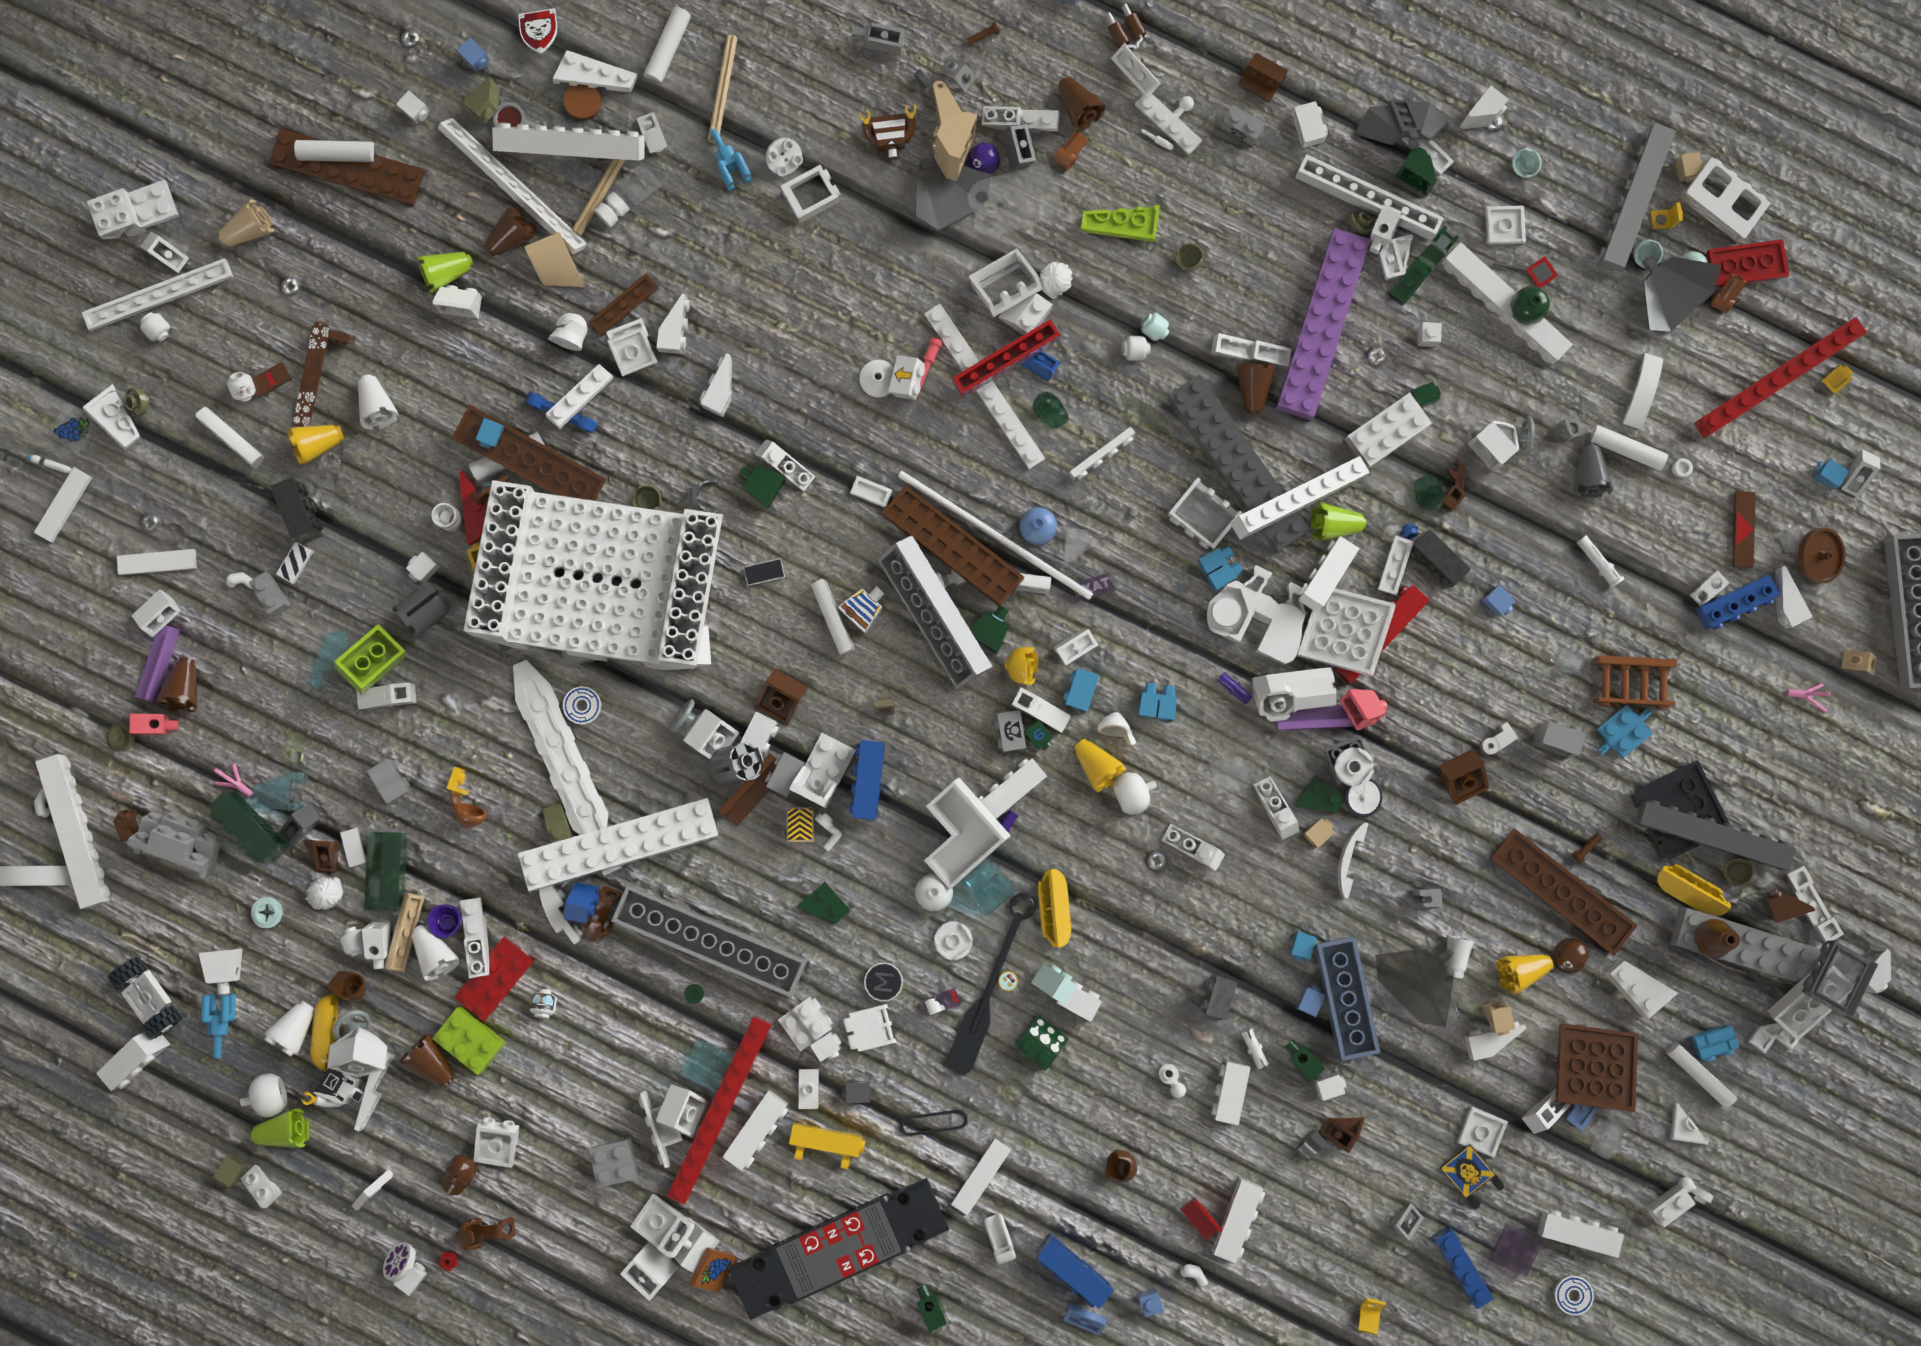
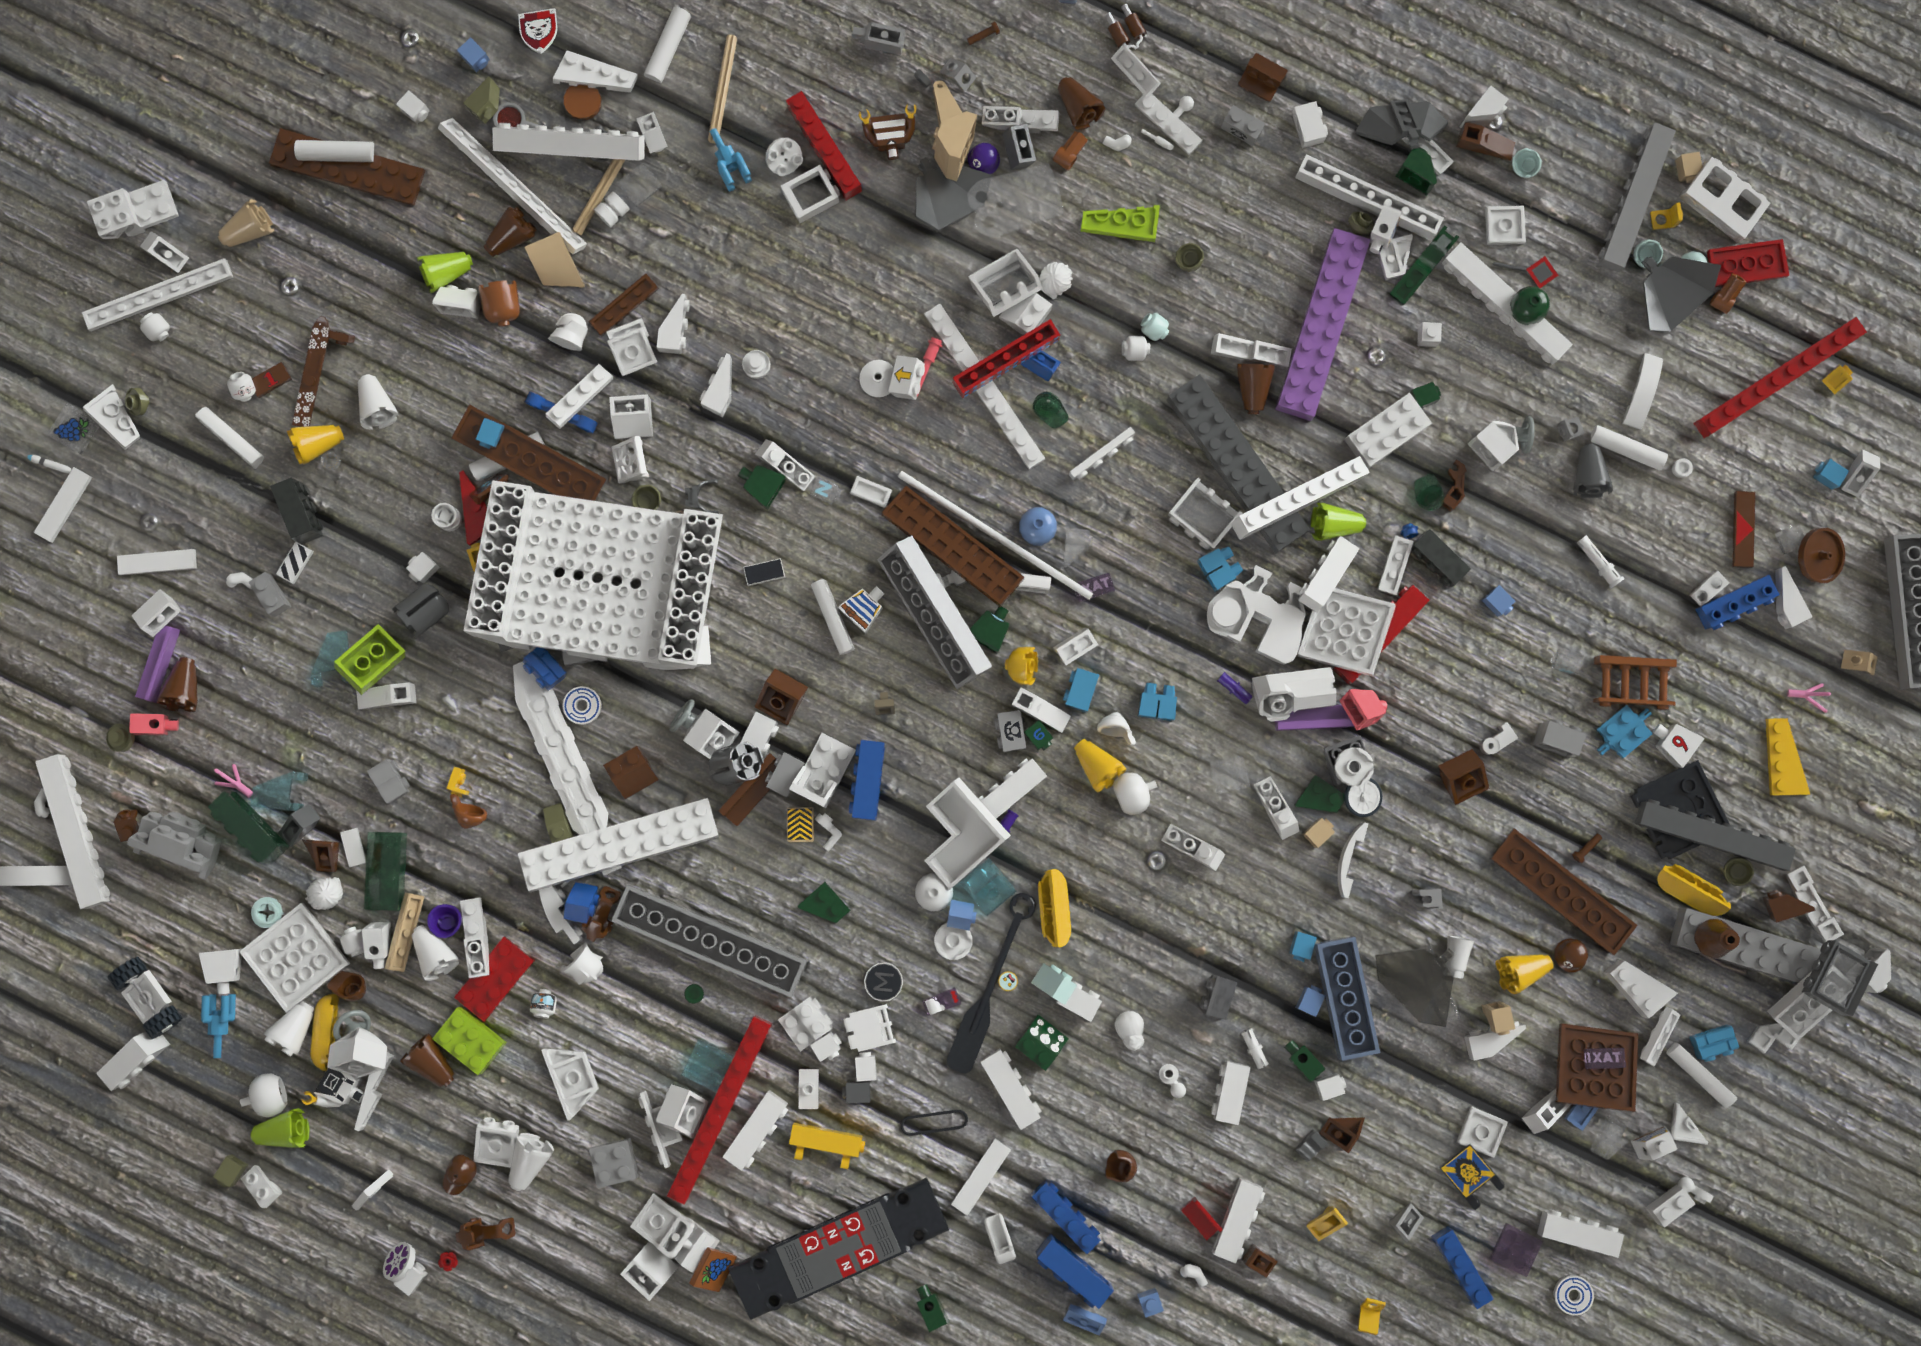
none -> white plate [239,903,350,1013]
none -> dark orange cylinder [478,280,520,327]
none -> white cone [508,1133,554,1191]
none -> blue brick [523,647,567,691]
none -> white wing [541,1048,599,1121]
none -> white helmet [561,943,603,985]
none -> reddish brown slope [603,746,659,799]
none -> white slope [610,394,653,439]
none -> white piece [612,436,649,484]
none -> white plate [742,350,771,379]
none -> red brick [786,91,862,201]
none -> clear brick [810,476,841,505]
none -> white brick [855,1052,877,1082]
none -> medium blue brick [947,900,977,930]
none -> white brick [980,1049,1042,1130]
none -> blue brick [1031,1180,1101,1254]
none -> white arm [1103,134,1132,151]
none -> white hair [1115,1011,1144,1051]
none -> reddish brown slope [1241,1243,1278,1278]
none -> yellow slope [1306,1206,1348,1242]
none -> reddish brown slope [1456,122,1516,161]
none -> clear purple tile [1584,1048,1626,1069]
none -> white torso [1631,1126,1677,1161]
none -> white plate [1640,1006,1680,1066]
none -> white torso [1653,724,1705,769]
none -> yellow wing [1766,718,1811,796]

